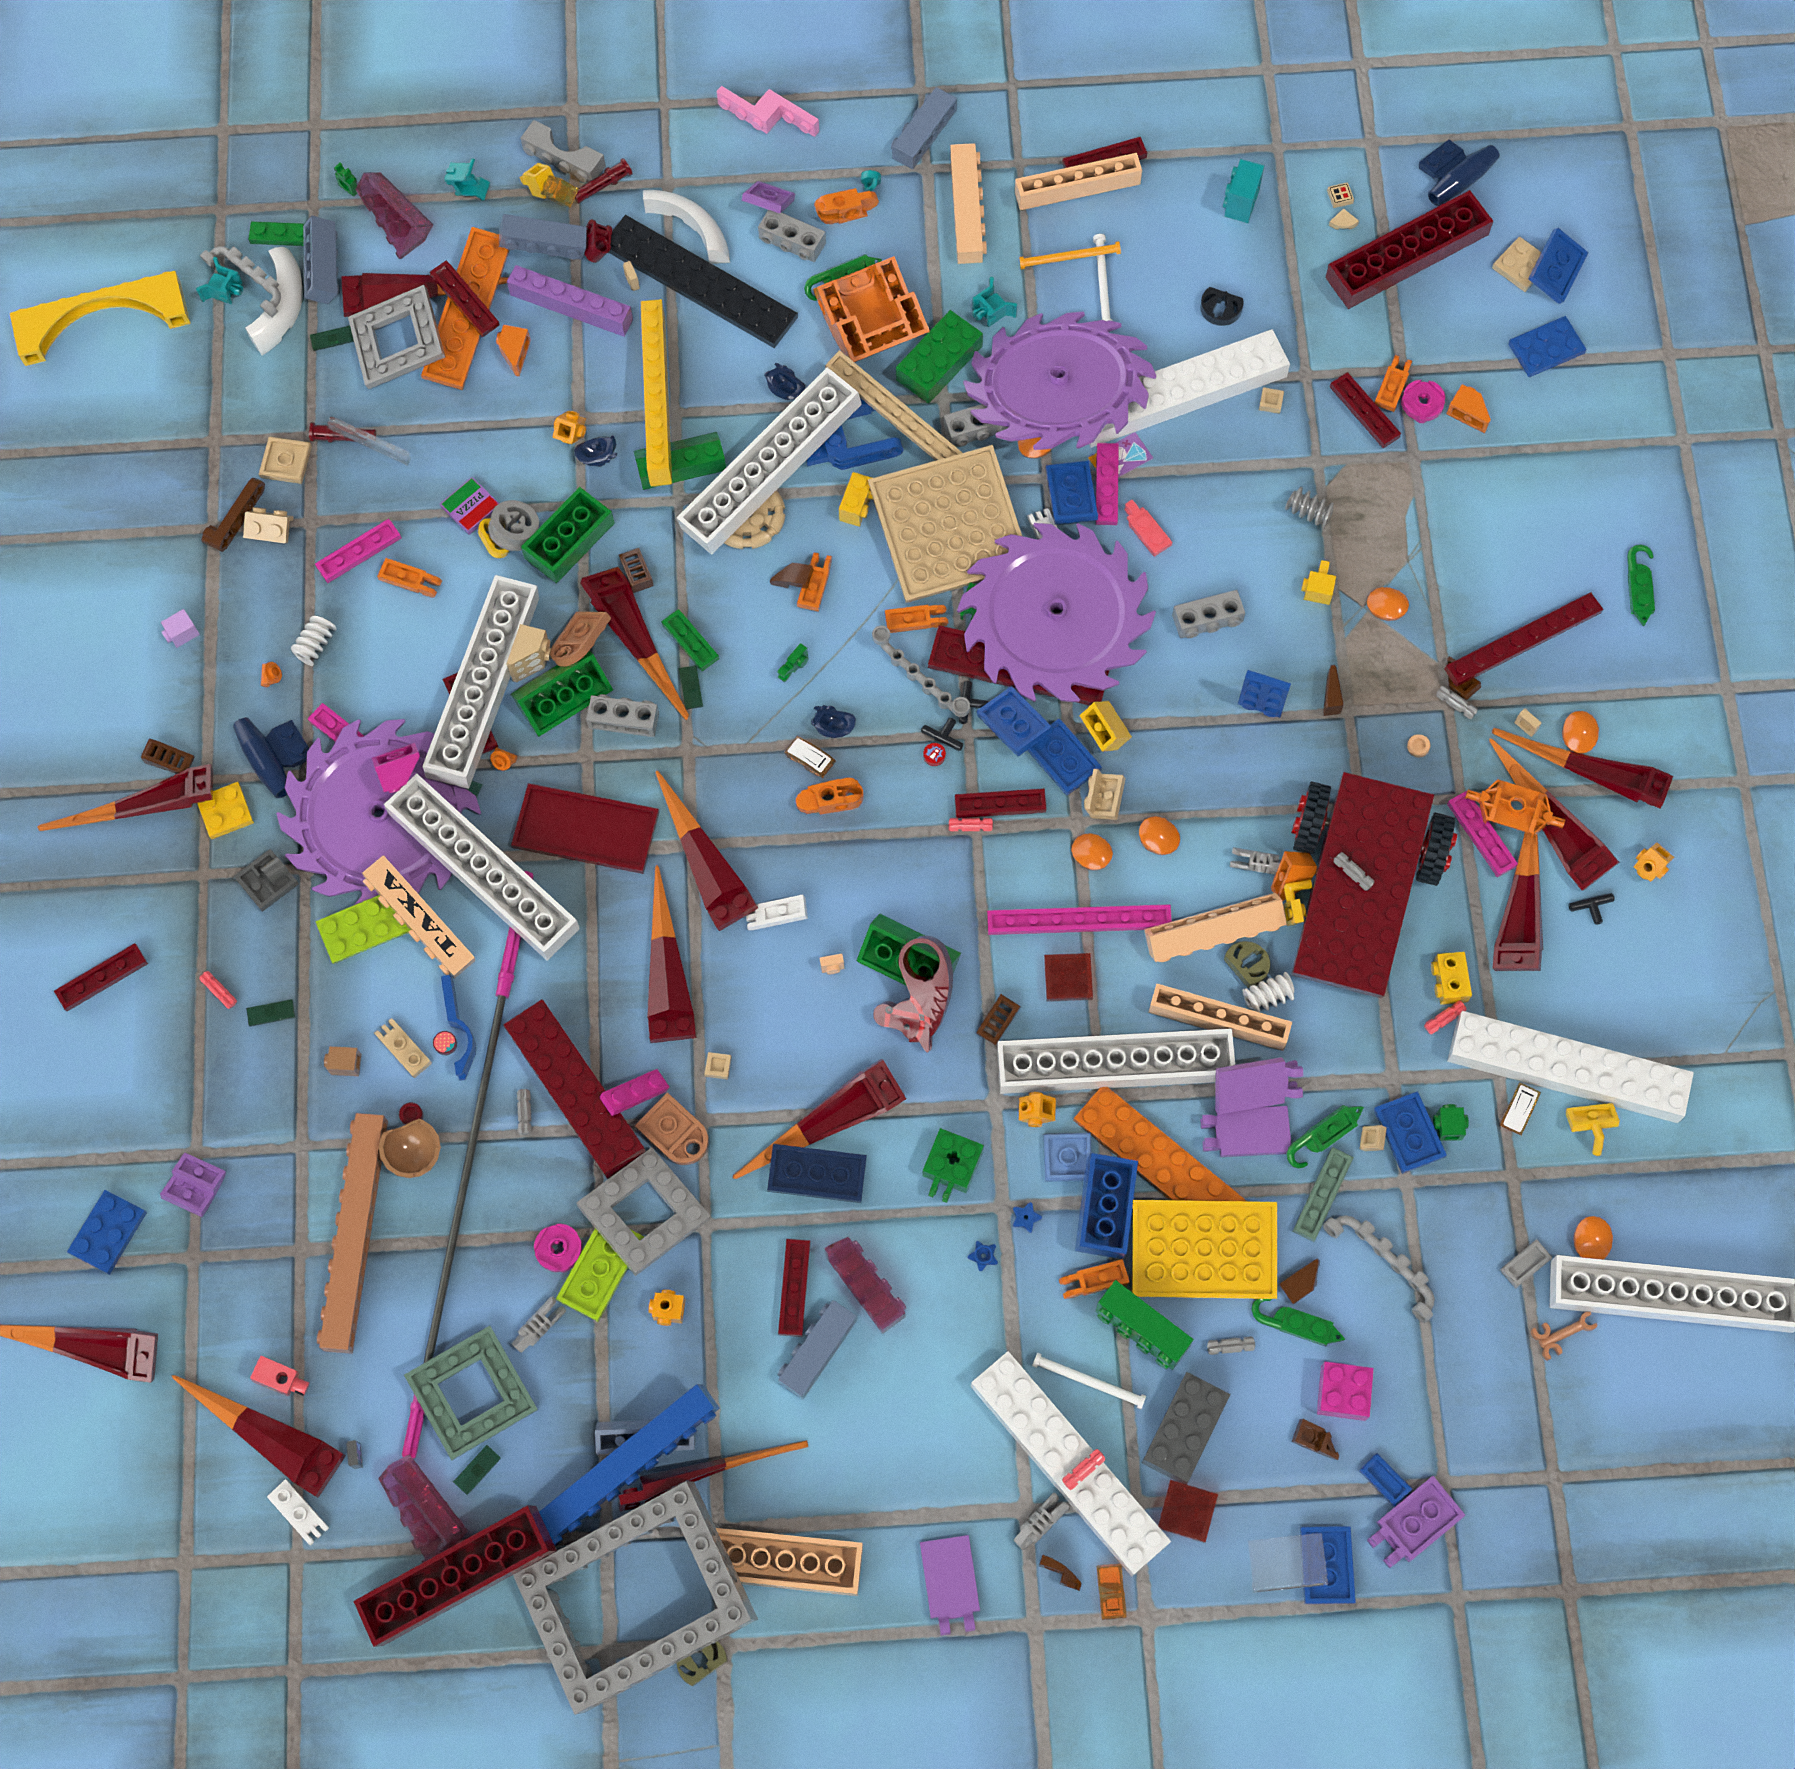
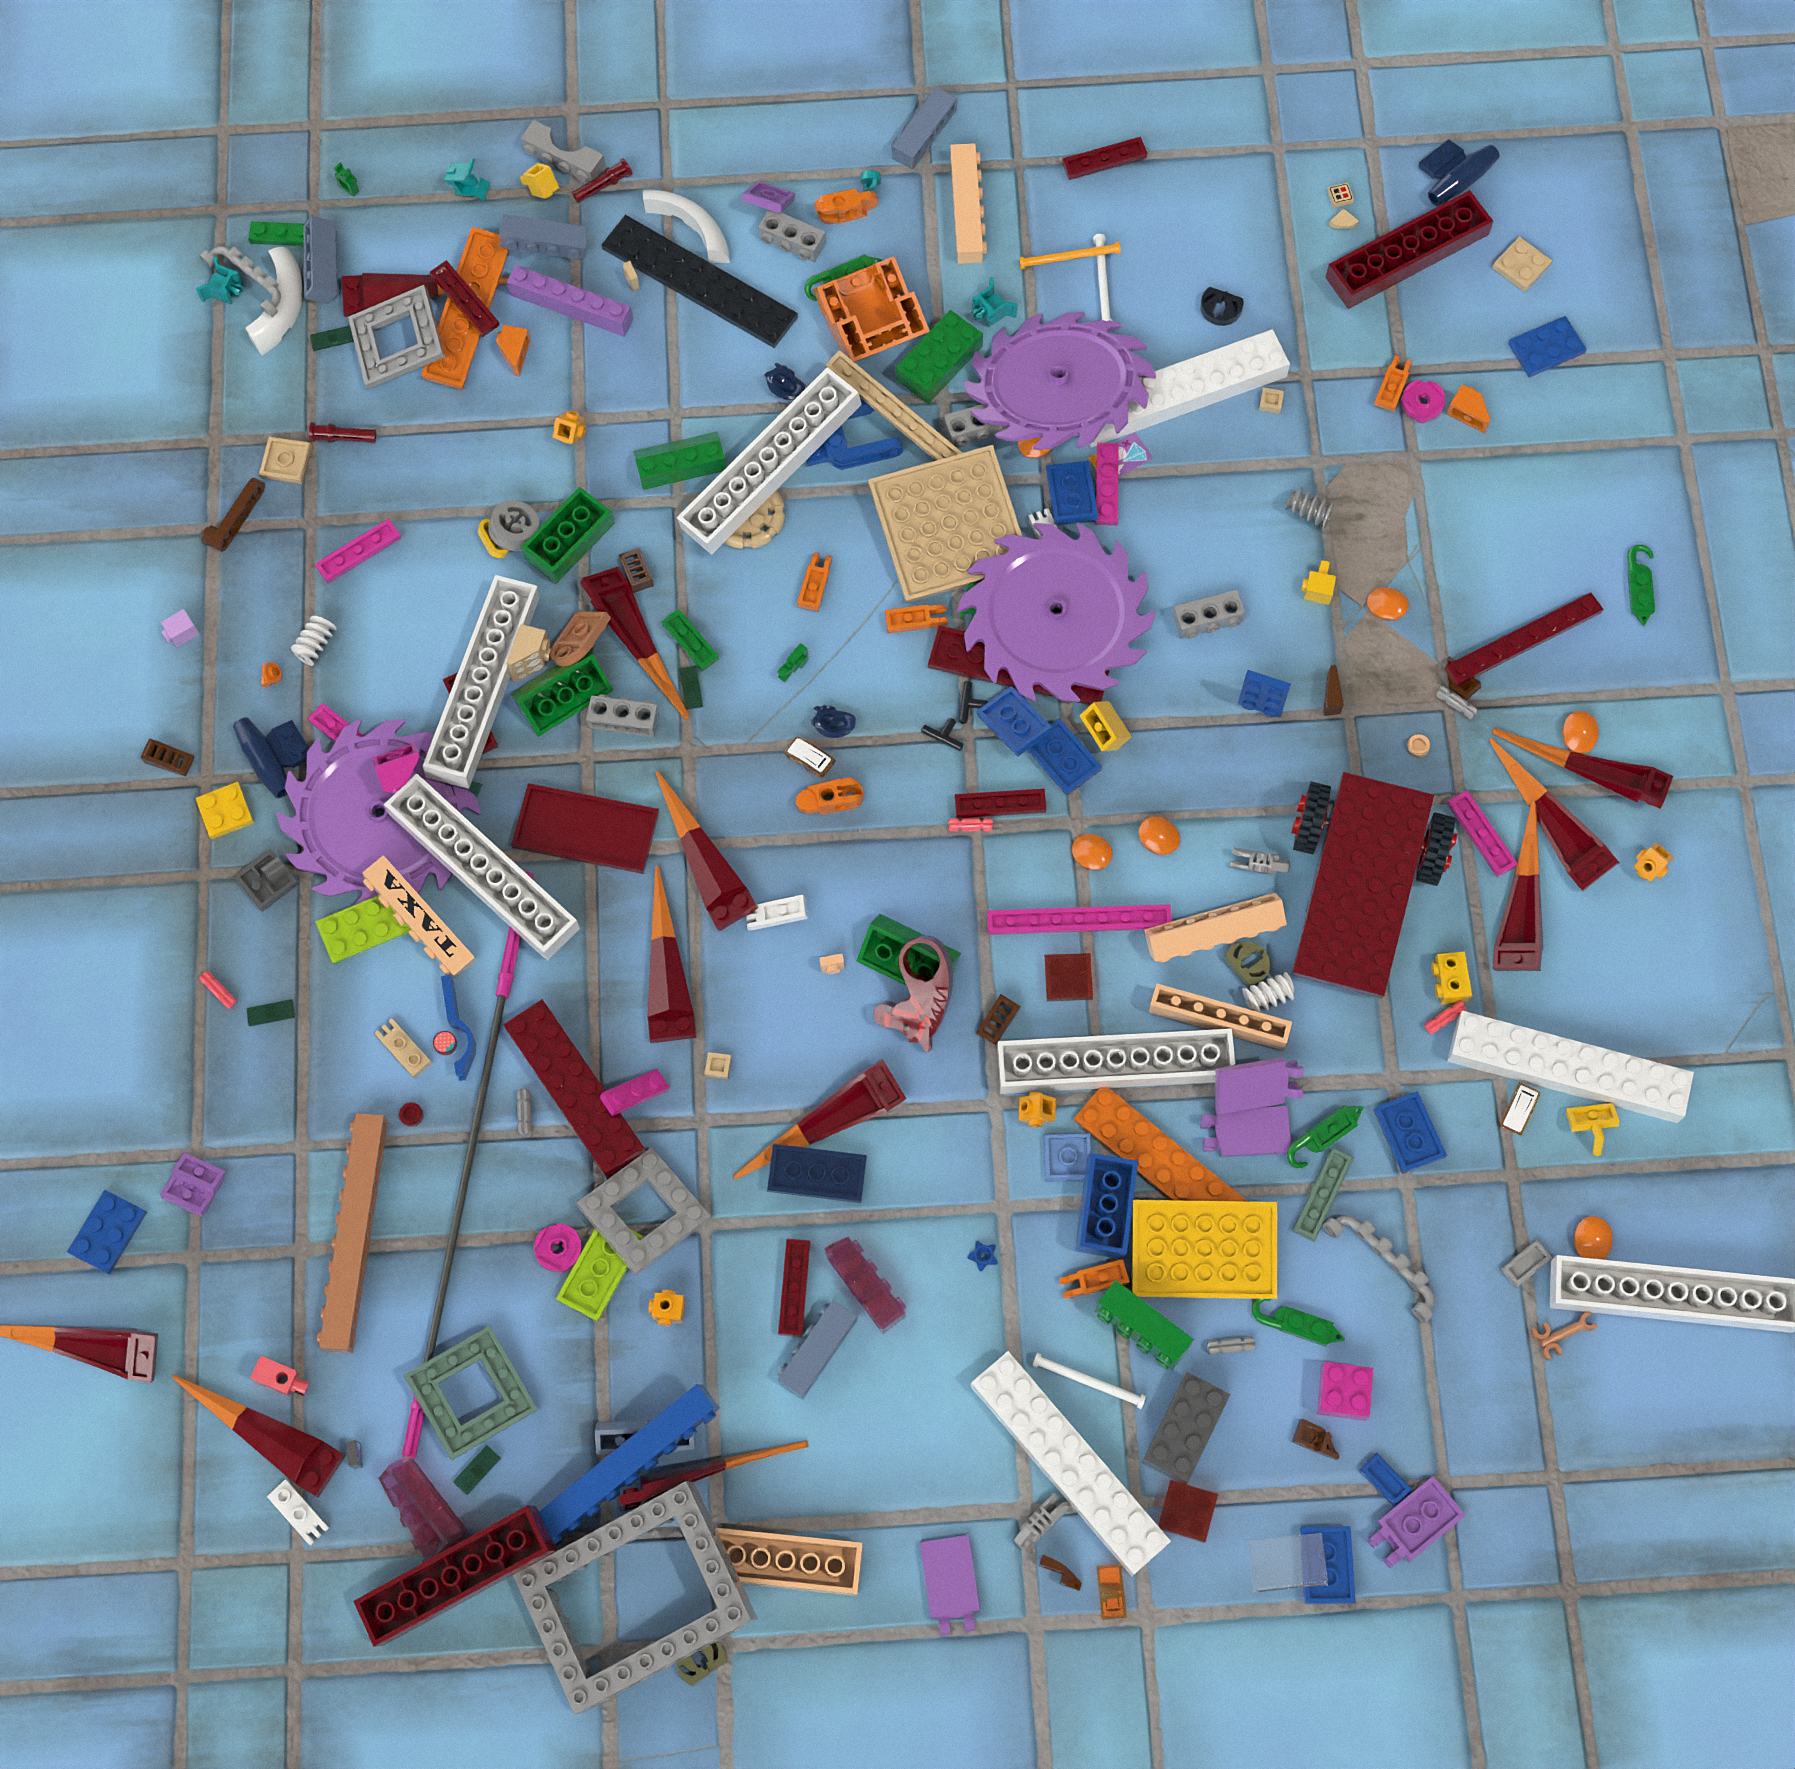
yellow arch [10,271,190,366] -> none
dark red plate [37,764,213,831] -> none
dark red plate [54,943,148,1012] -> none
tan bracket [243,507,294,543] -> none
medium nougat brick [324,1046,362,1076] -> none
clear tile [327,417,411,466] -> none
clear pink wedge [355,172,433,259] -> none
orange hinge [377,558,442,598] -> none
medium nougat cylinder [379,1119,441,1178] -> none
tile [440,477,500,535] -> none
orange plate [490,747,517,771] -> none
light grey hinge [512,1296,566,1353] -> none
clear yellow brick [541,175,579,208] -> none
dark blue hat [574,435,618,467] -> none
dark red piece [584,219,612,263] -> none
nougat plate [635,1092,709,1165] -> none
yellow brick [641,299,672,486] -> none
bright pink bracket [717,86,819,137] -> none
reddish brown slope [770,563,814,589] -> none
yellow brick [839,472,873,527] -> none
light grey bar [872,625,970,717] -> none
green hinge [922,1128,984,1203] -> none
red tile [923,743,946,766] -> none
blue plate [1012,1202,1042,1233] -> none
light nougat brick [1015,153,1142,210] -> none
coral axle [1062,1449,1105,1490] -> none
tan bracket [1084,769,1126,820] -> none
coral hinge [1124,500,1172,557] -> none
teal brick [1223,159,1265,223] -> none
orange slope [1271,851,1317,901] -> none
reddish brown slope [1279,1258,1320,1304] -> none
yellow plate [1283,879,1312,926] -> none
dark red plate [1330,372,1401,449] -> none
light grey axle [1334,852,1374,891] -> none
tan tile [1360,1125,1387,1151] -> none
green brick [1433,1104,1469,1141] -> none
orange plate [1465,779,1565,838] -> none
tan tile [1514,709,1542,737] -> none
blue plate [1528,228,1589,304] -> none
black piece [1569,893,1615,925] -> none

